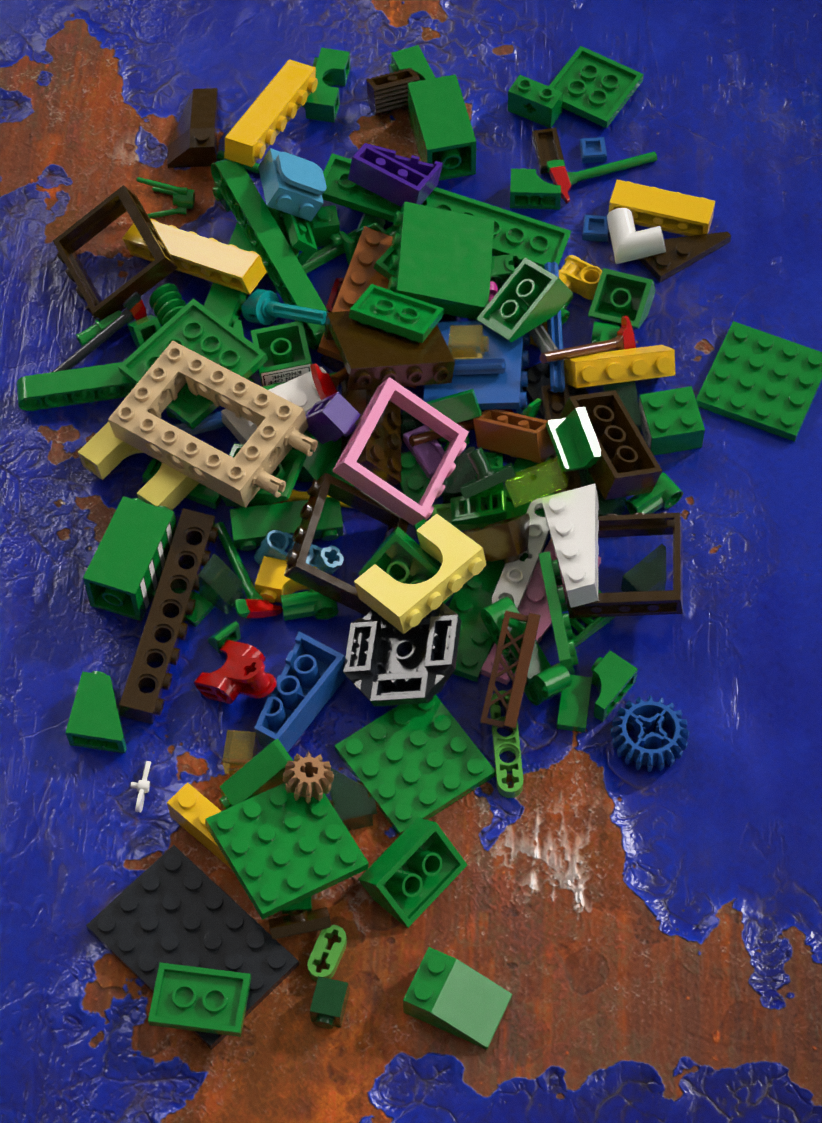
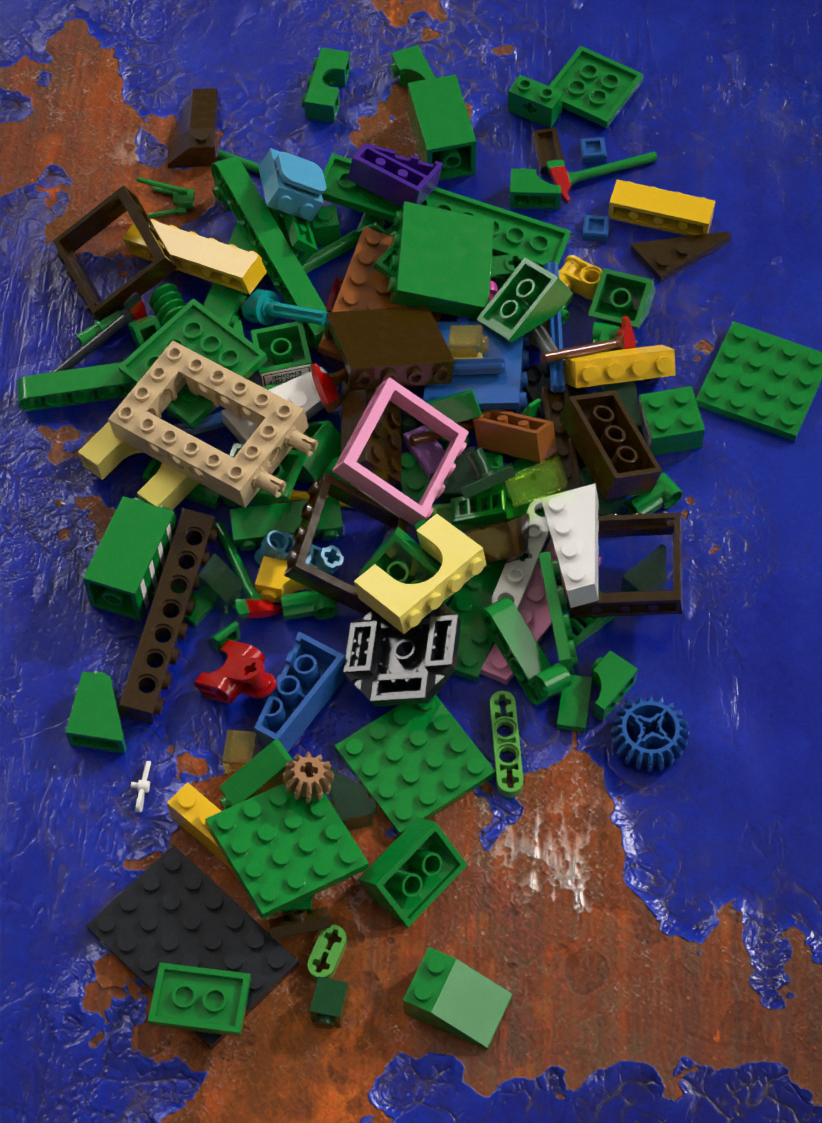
yellow brick [224,59,318,167] -> none
dark purple brick [305,392,361,444] -> none
green arm [330,231,357,265] -> none
green plate [349,284,444,343] -> none
dark brown brick [366,68,420,115] -> none
reddish brown fence [480,611,541,731] -> none
green panel [546,407,602,472] -> none
white brick [607,208,666,264] -> none

